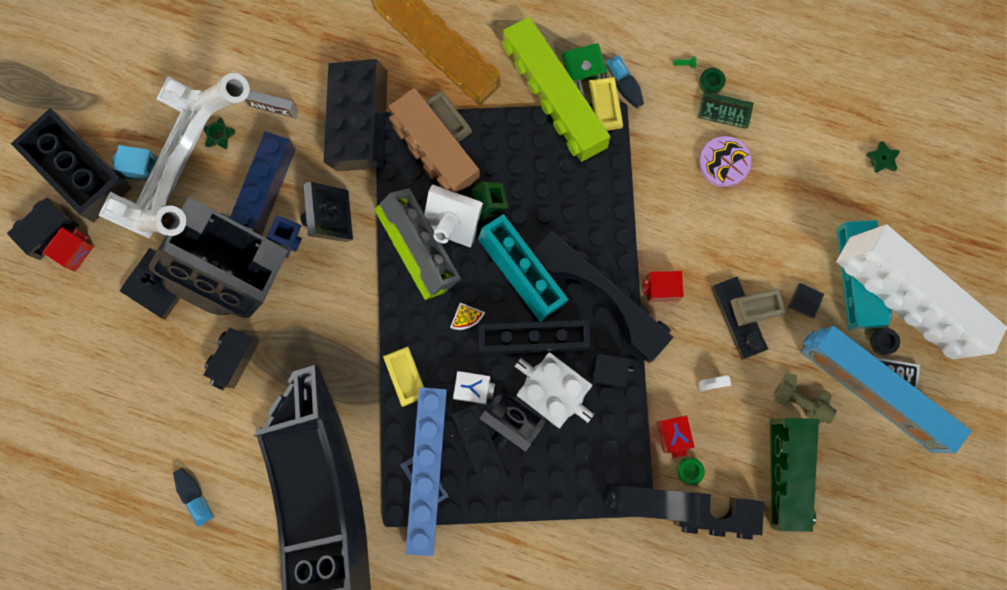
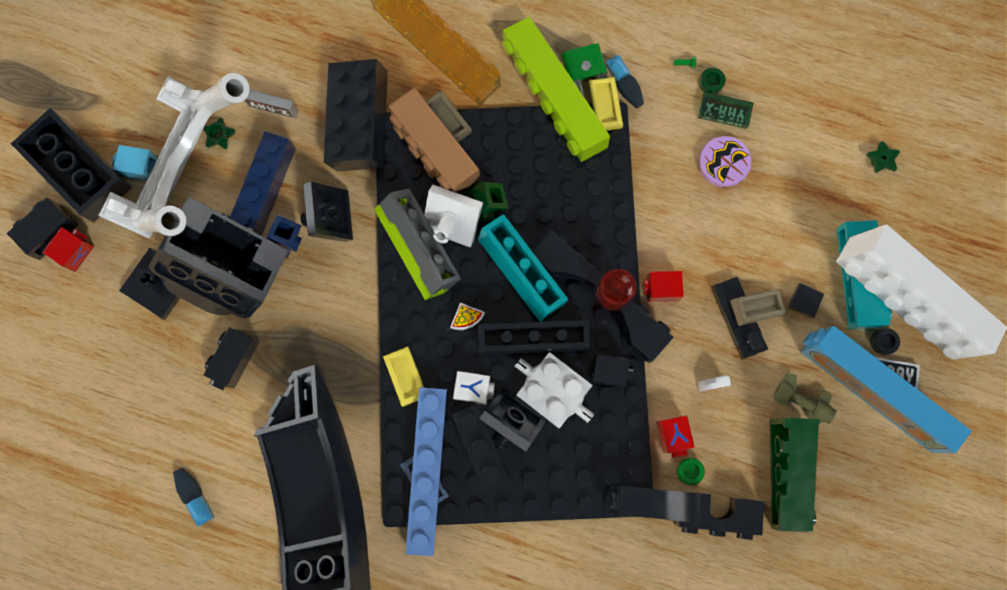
none -> clear red wheel [596,269,636,310]

